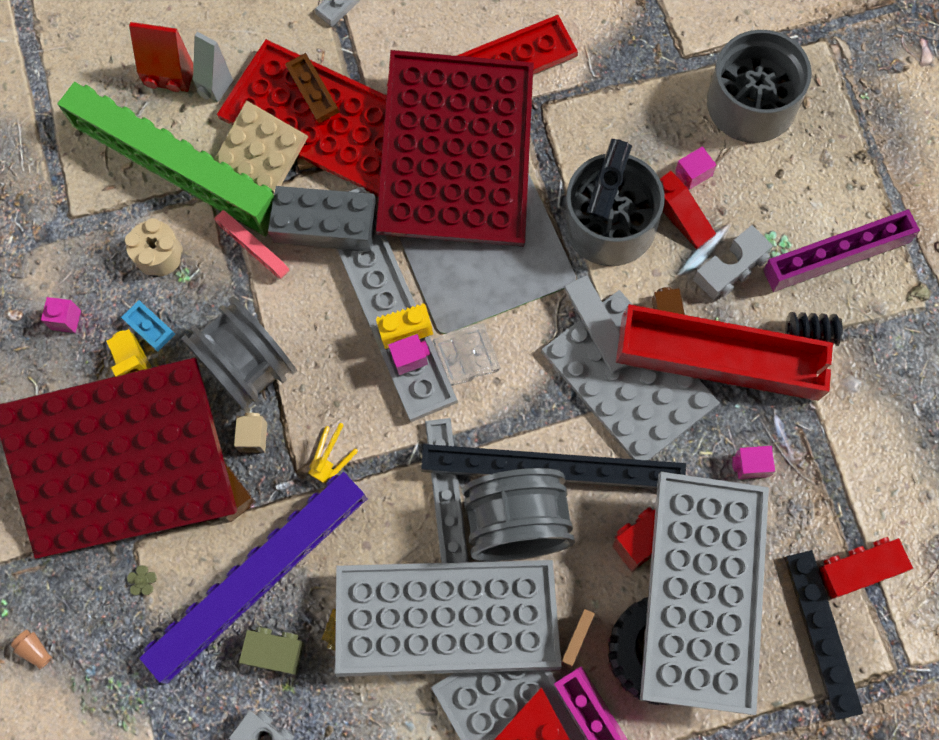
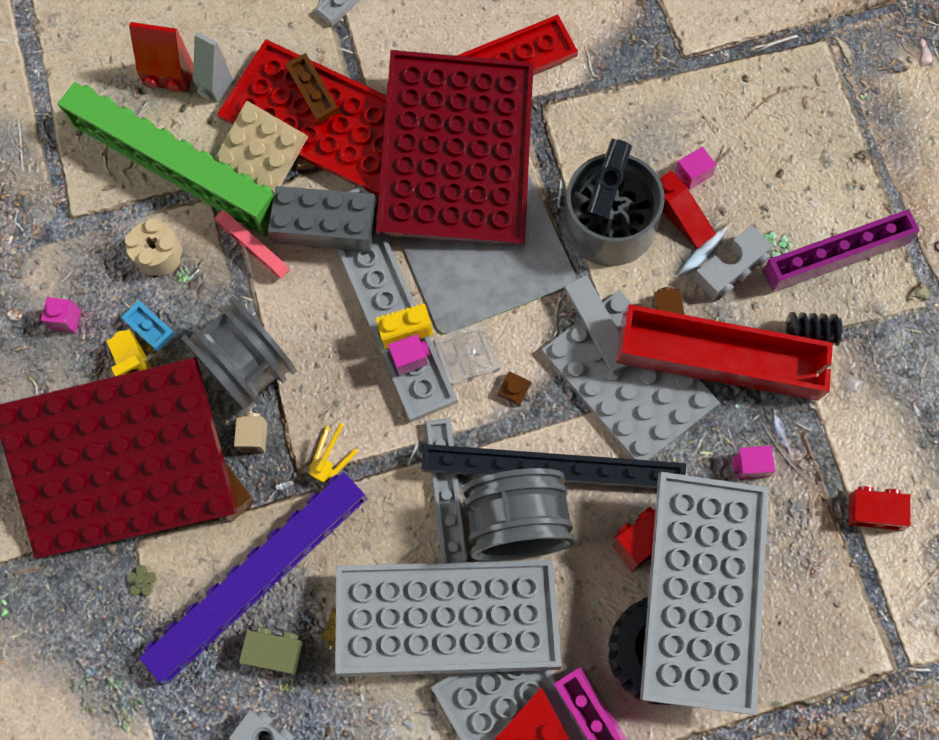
nougat cone [11,630,53,670] -> none
medium nougat tile [561,609,595,669] -> none
dark grey wheel [707,30,812,143] -> none
black plate [784,550,864,720] -> none
red brick [819,537,913,600] -> none
none -> reddish brown plate [498,371,532,406]
none -> red brick [848,486,911,531]

